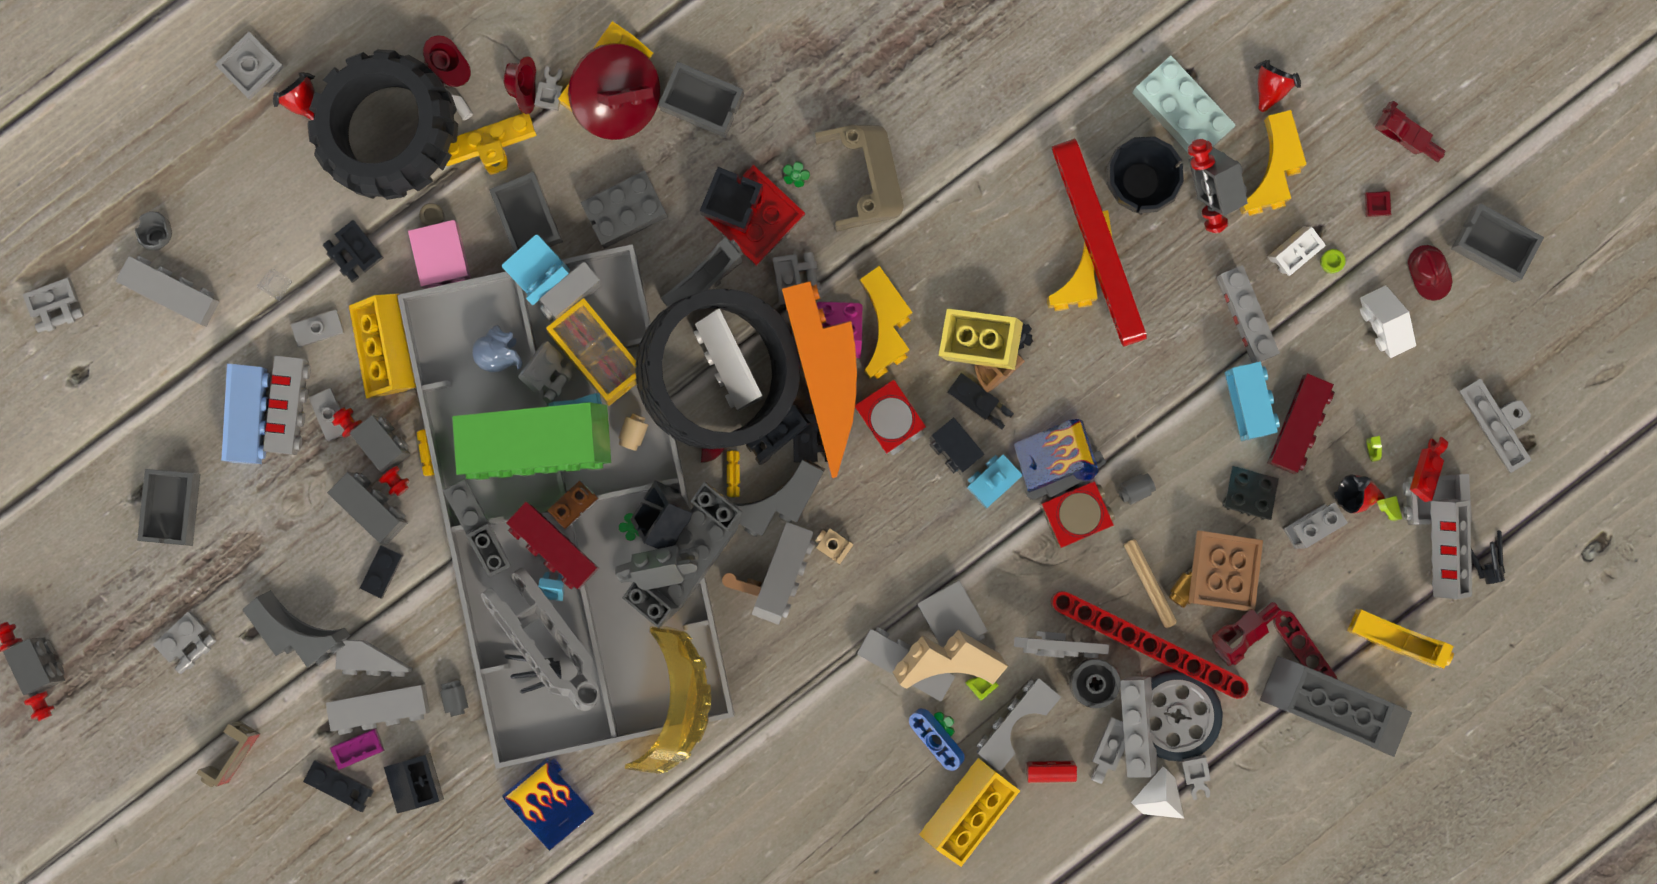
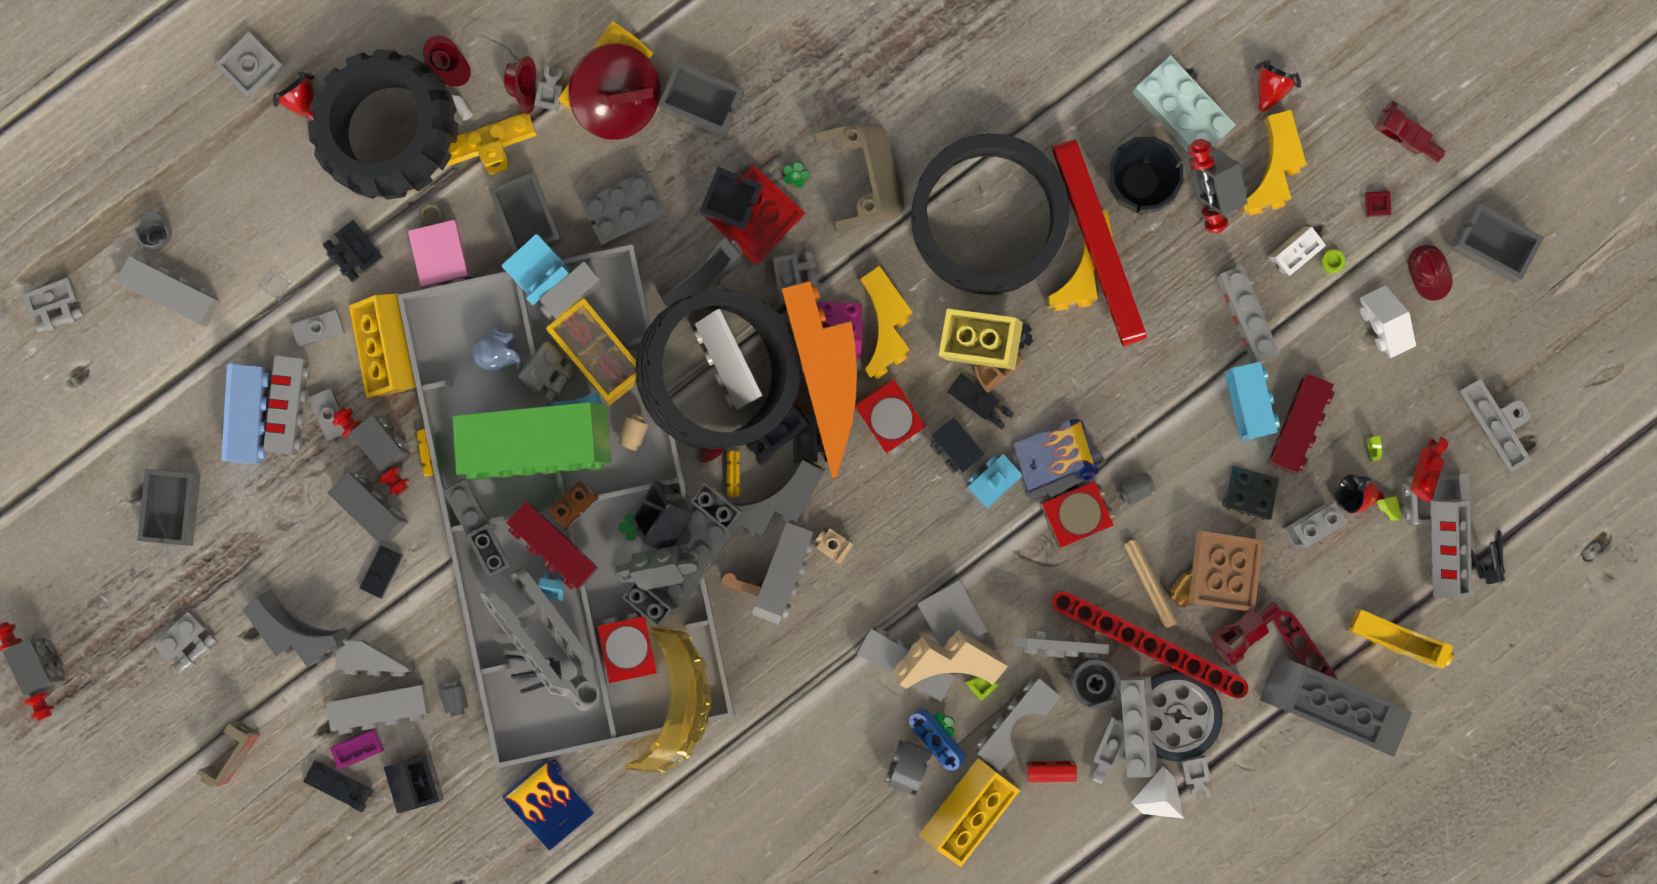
none -> panel [597,612,659,684]
none -> dark grey brick [884,740,932,796]
none -> black tyre [911,133,1069,295]

